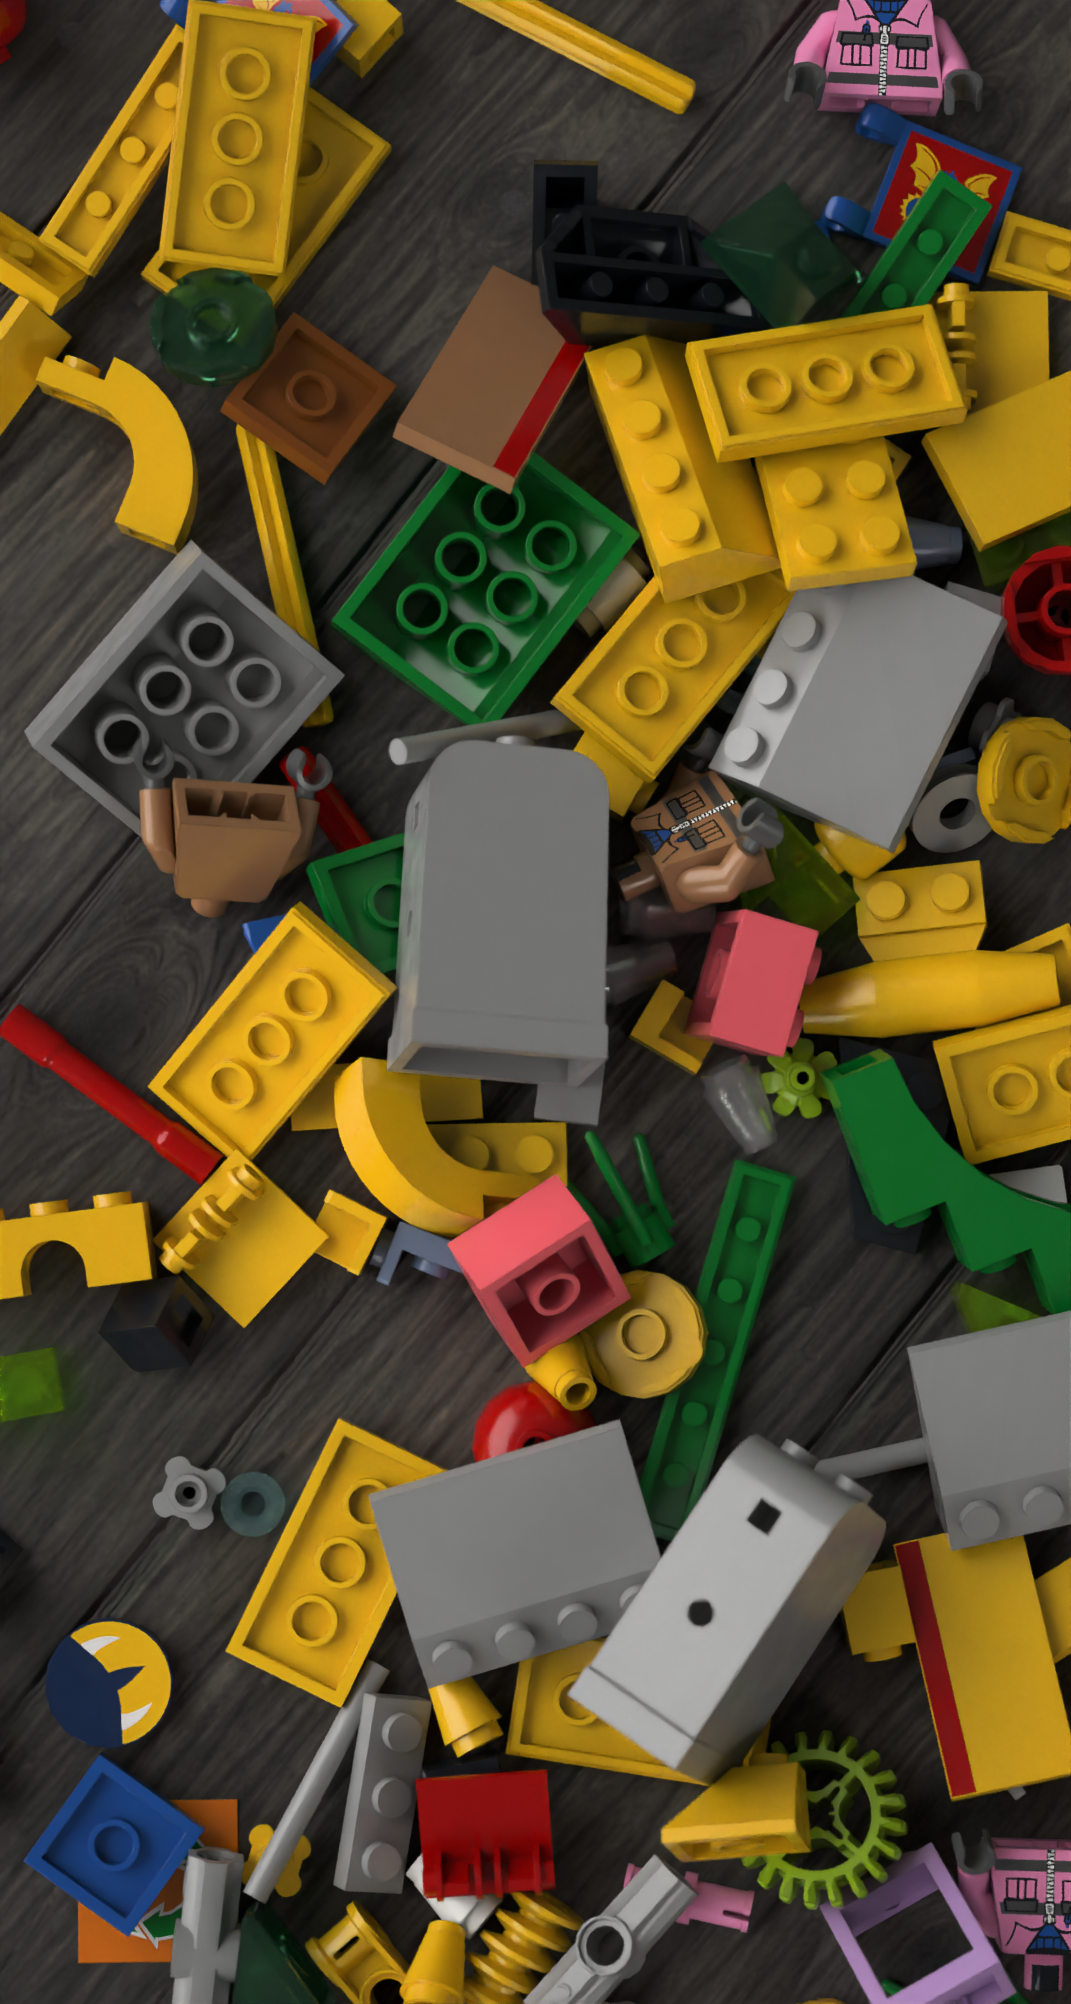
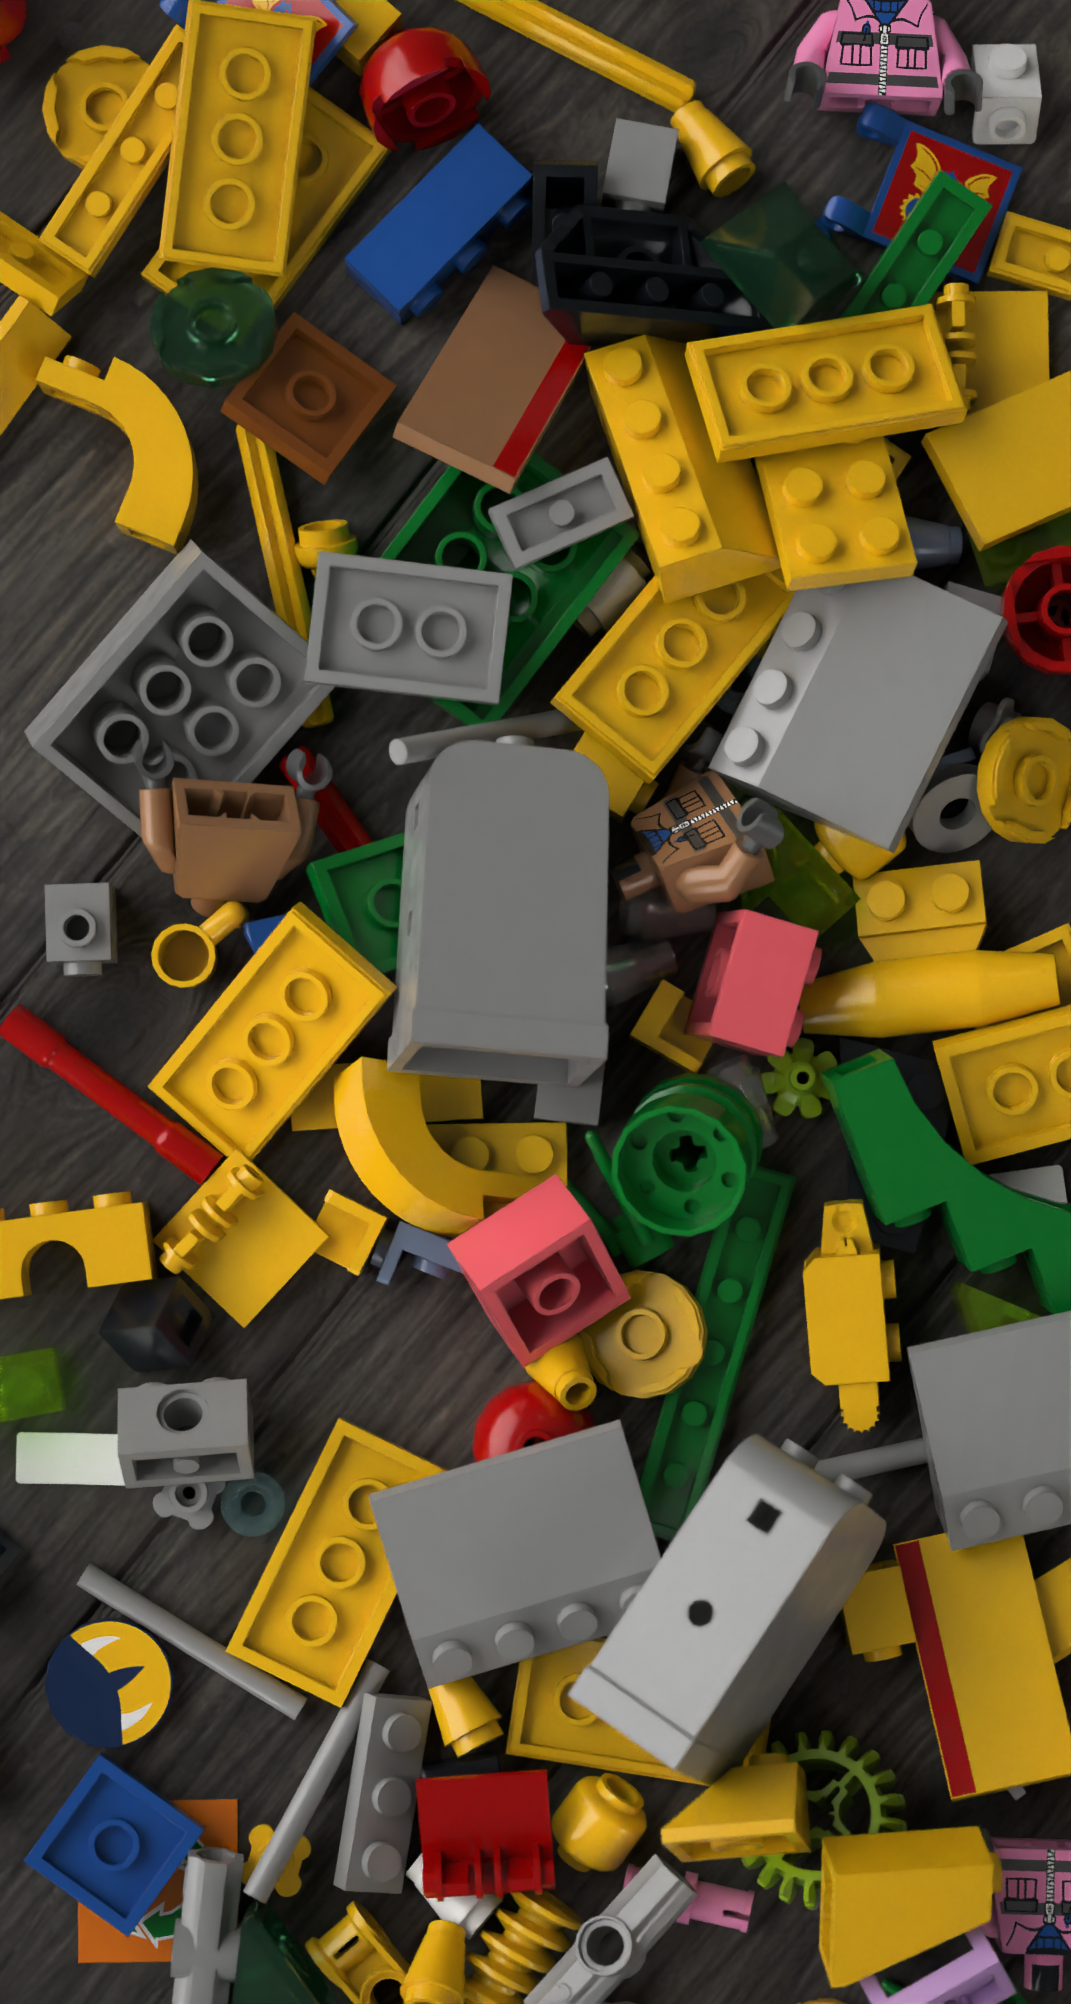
none -> white sticker [16,1432,125,1486]
none -> yellow tile [42,45,150,169]
none -> light grey brick [44,883,118,977]
none -> light grey bar [77,1563,308,1720]
none -> light grey brick [118,1377,255,1489]
none -> yellow piece [151,901,249,988]
none -> yellow plate [294,519,358,578]
none -> light grey plate [304,551,513,706]
none -> blue brick [345,123,533,325]
none -> red cylinder [360,27,491,151]
none -> light grey plate [488,457,634,571]
none -> yellow head [551,1773,647,1872]
none -> light grey brick [601,118,679,213]
none -> green wheel [612,1073,763,1236]
none -> yellow cone [670,100,756,198]
none -> yellow hinge [803,1199,902,1433]
none -> yellow slope [819,1826,1002,1988]
none -> white bracket [971,44,1042,145]

